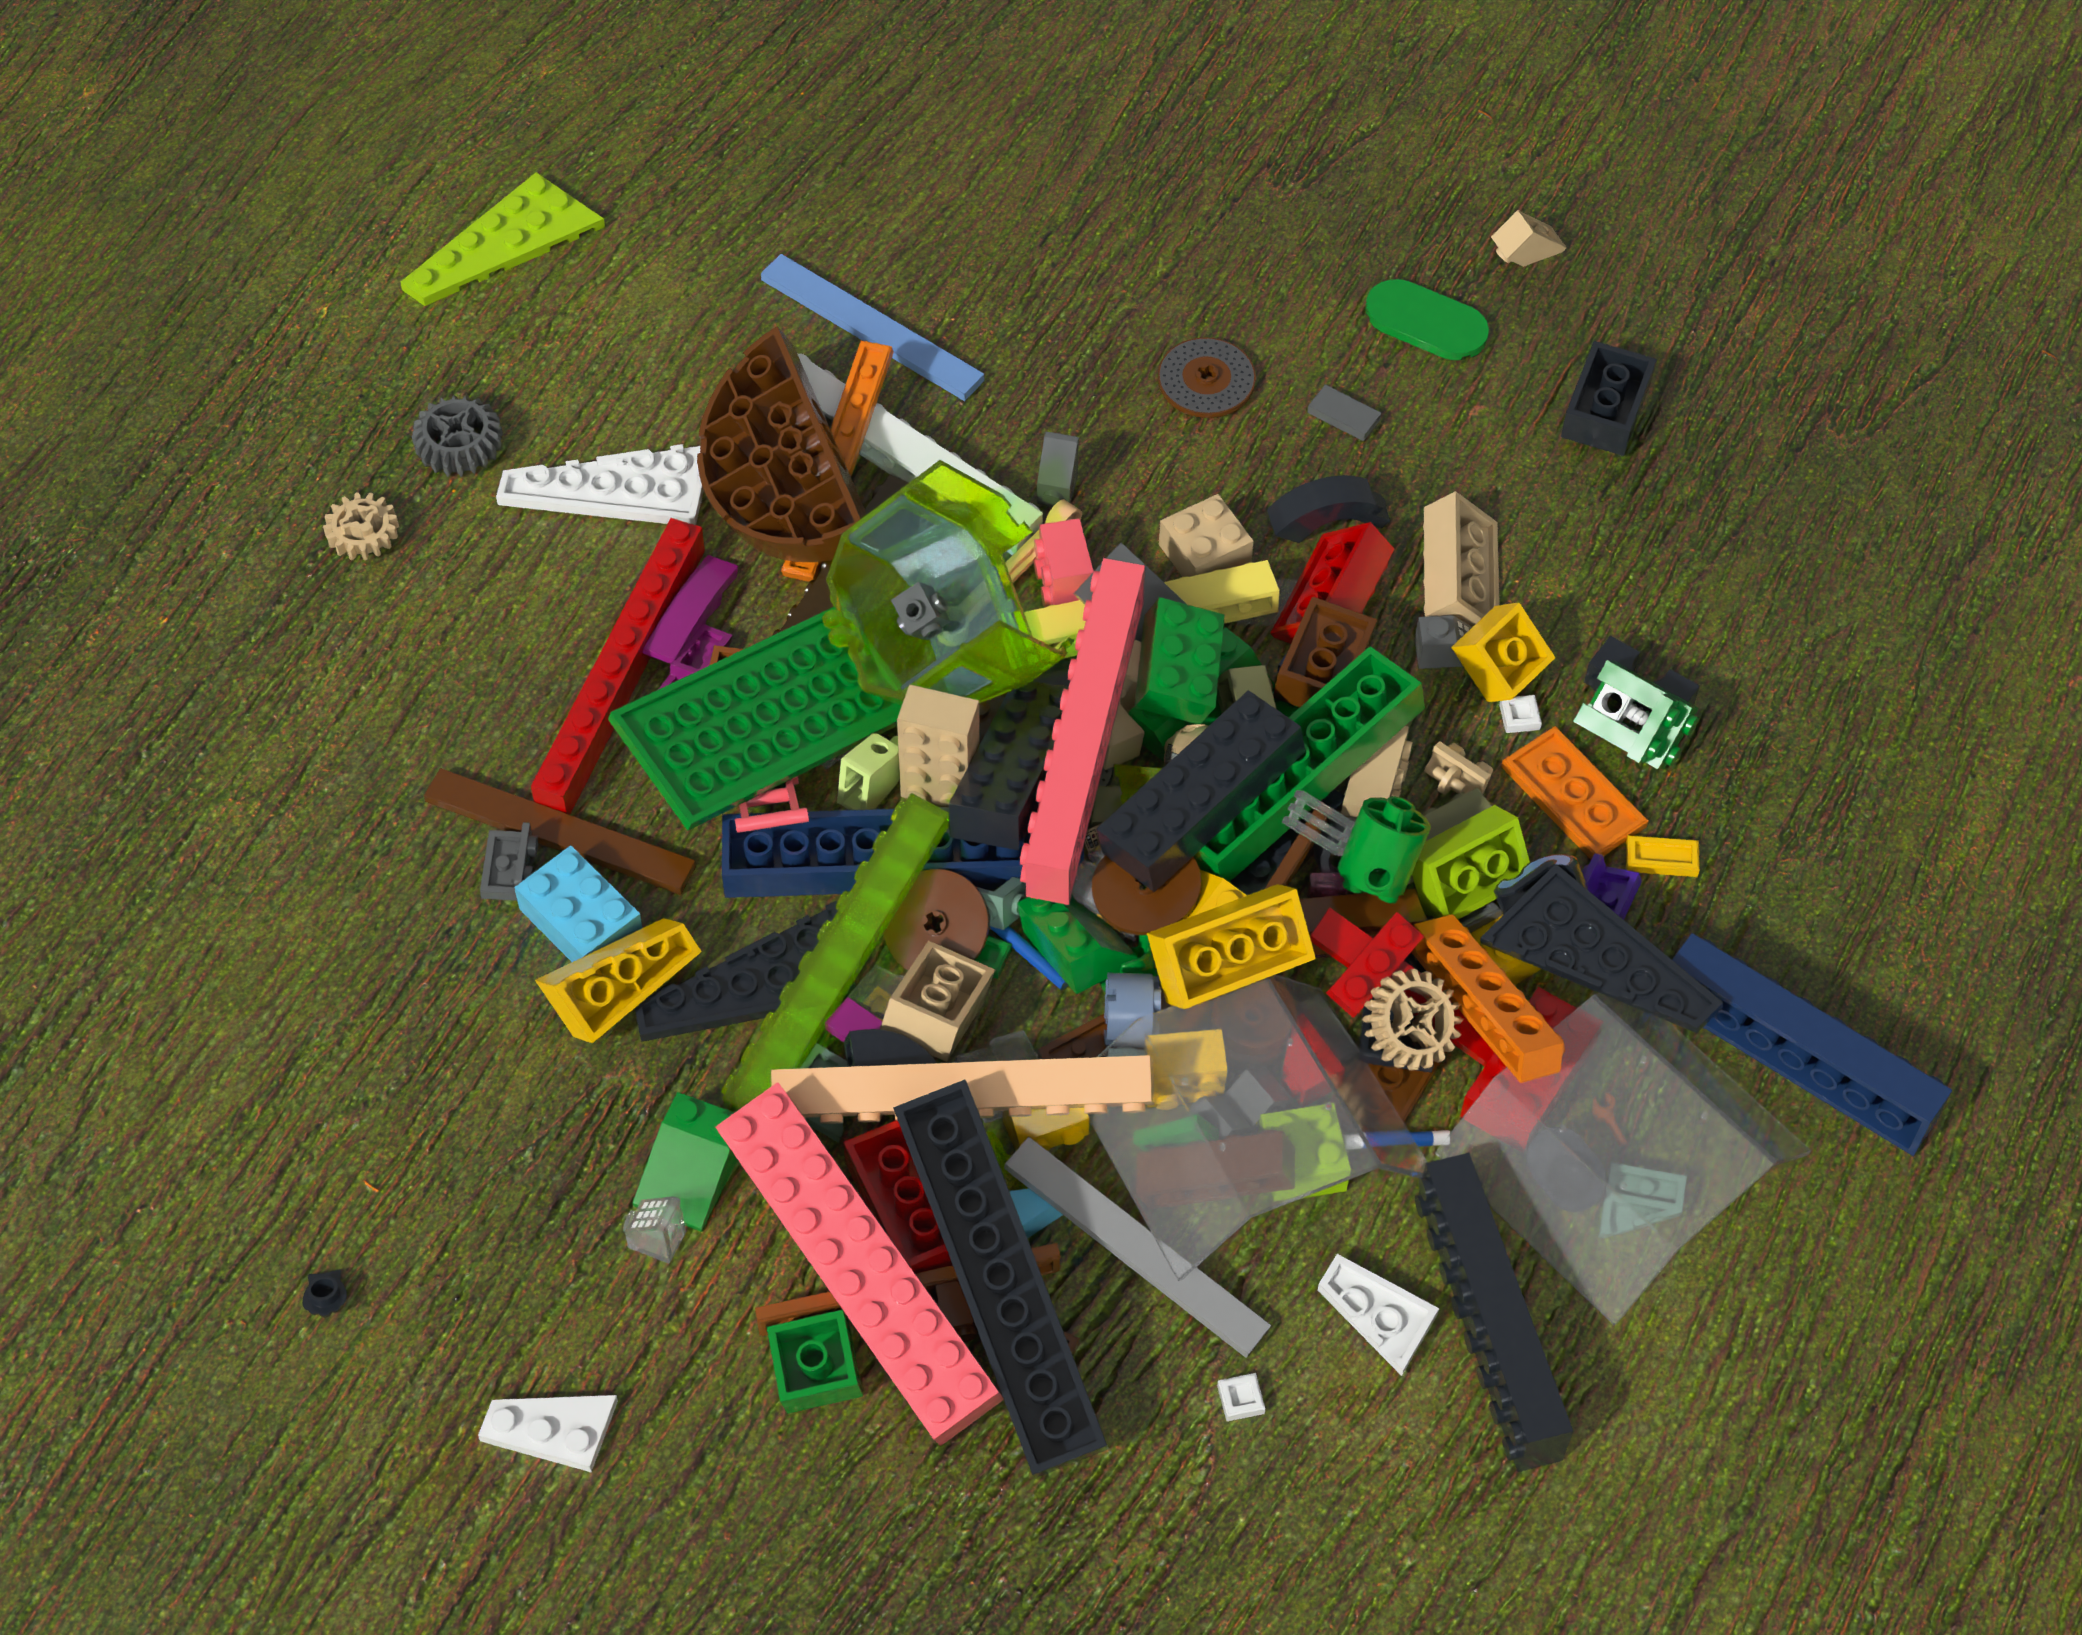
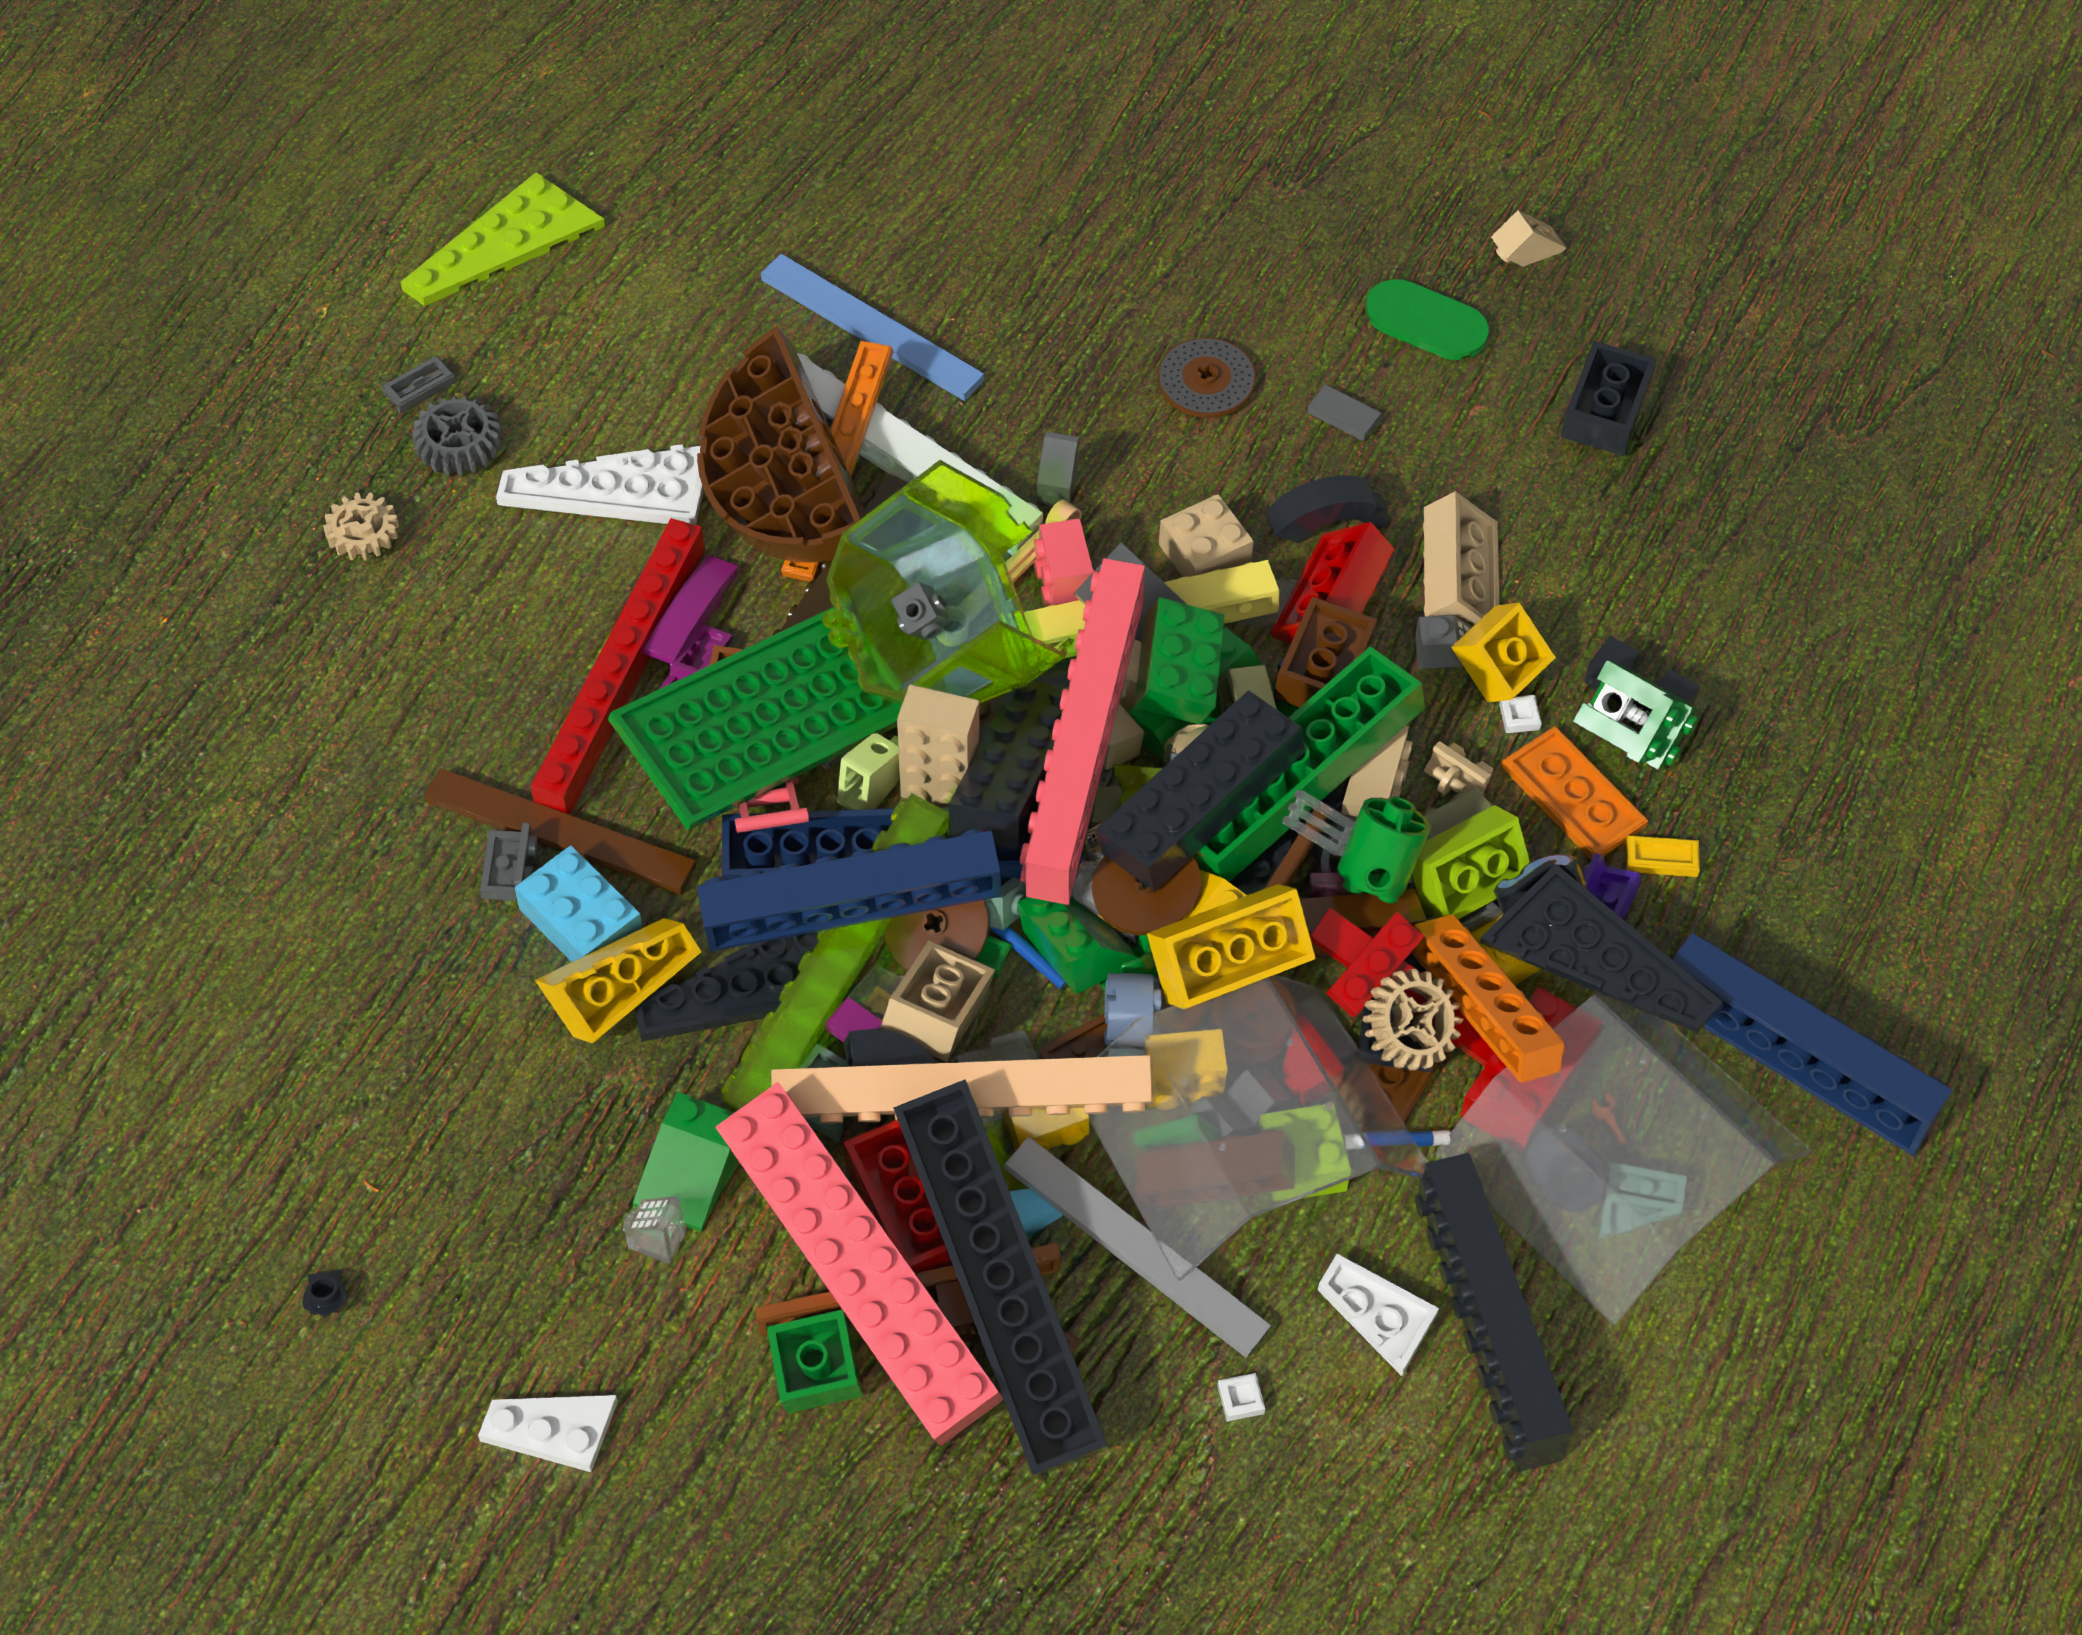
none -> dark grey tile [381,355,456,414]
none -> dark blue brick [697,829,1001,951]

